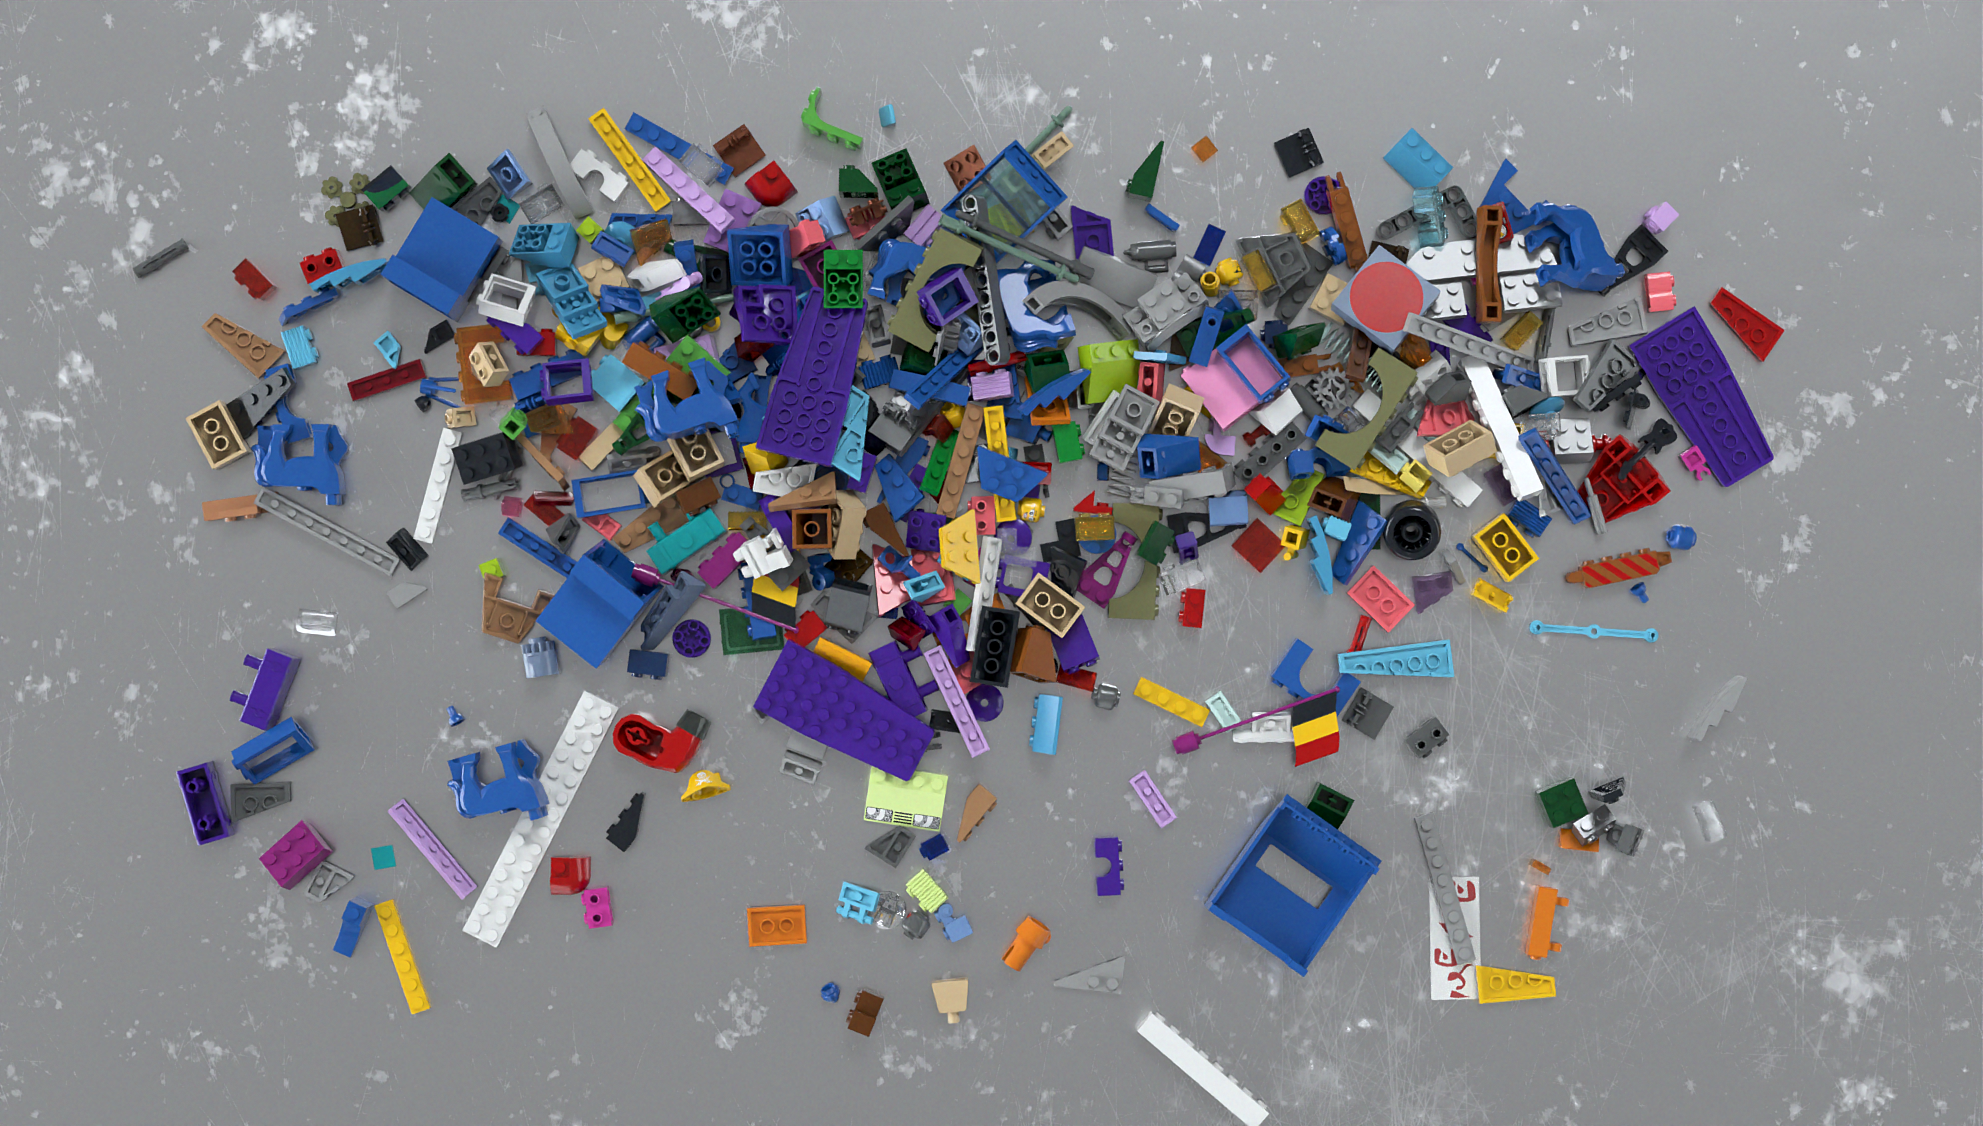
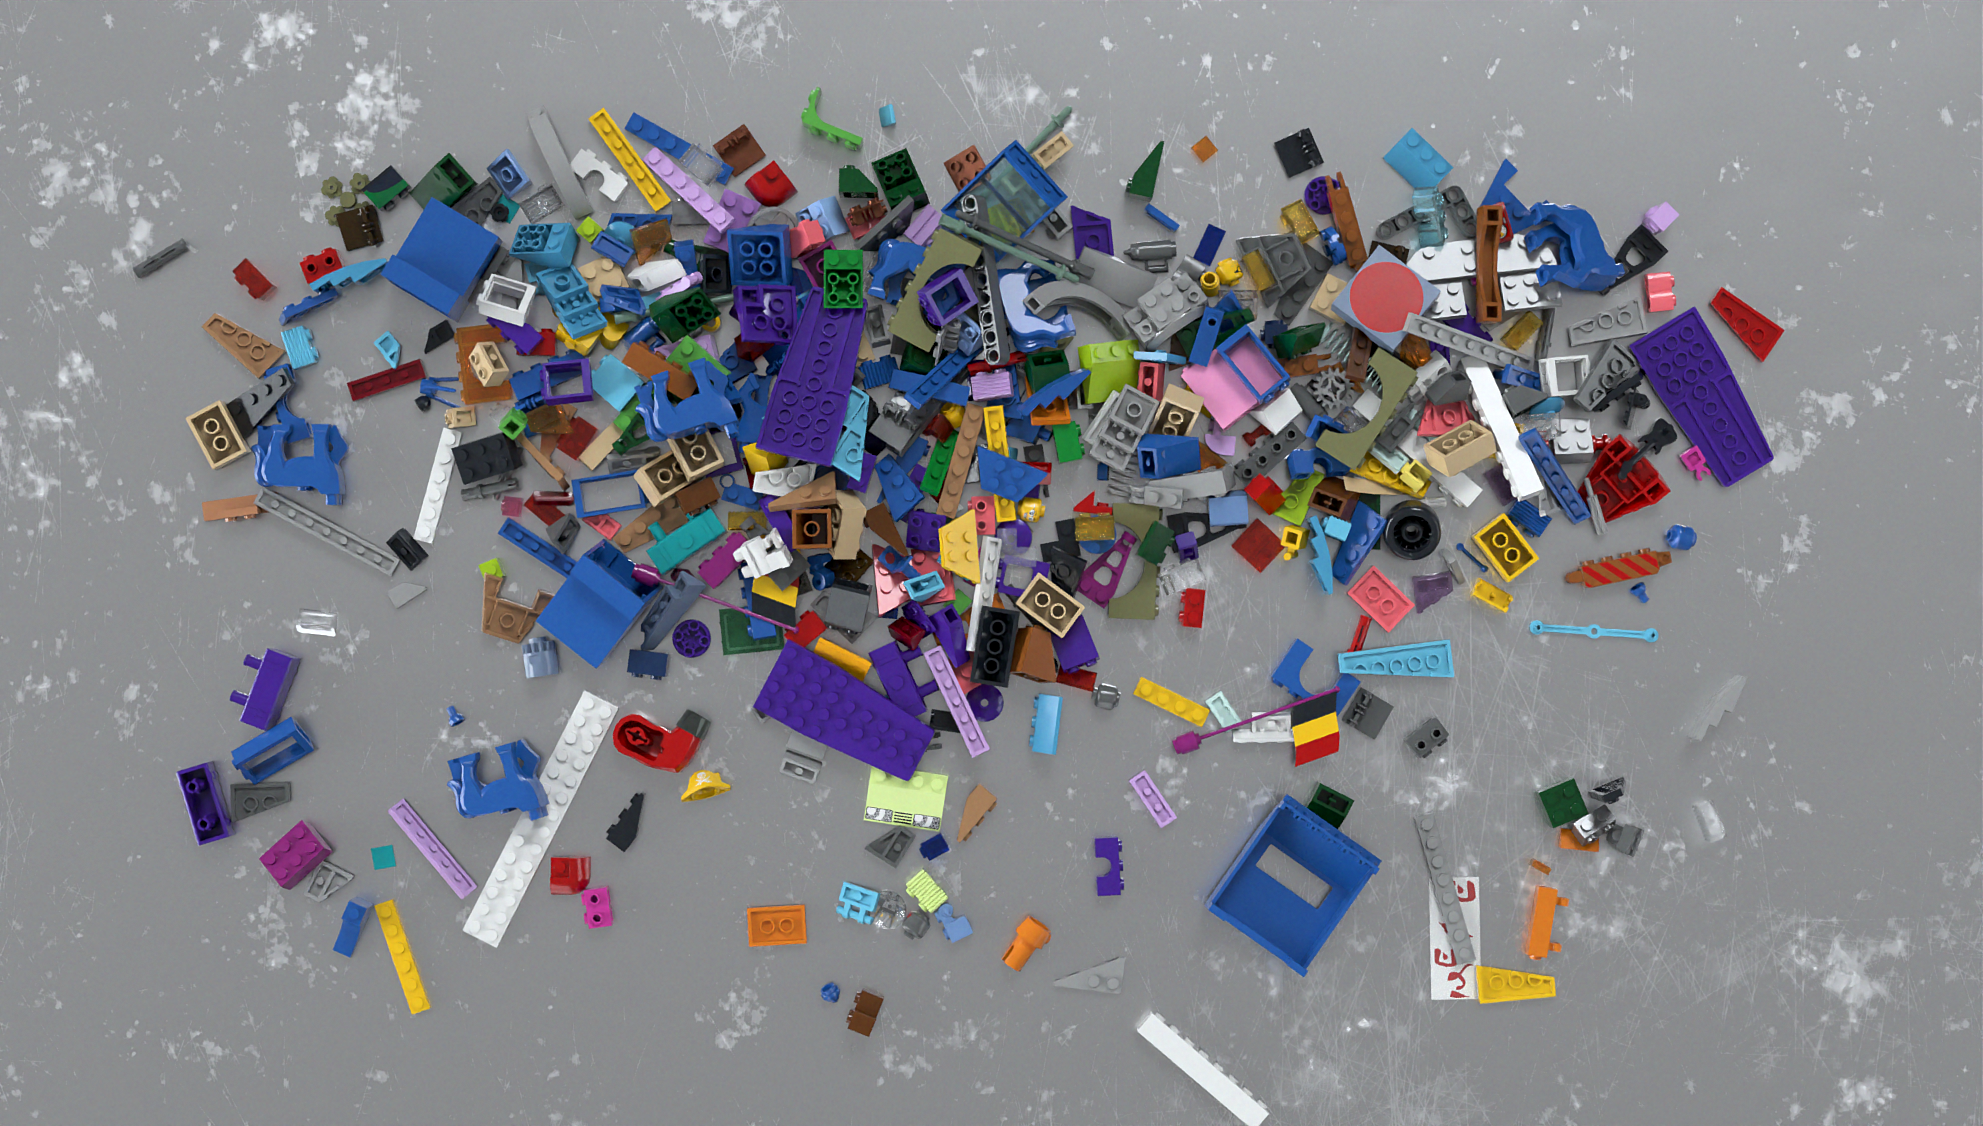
tan torso [932,977,968,1023] -> none

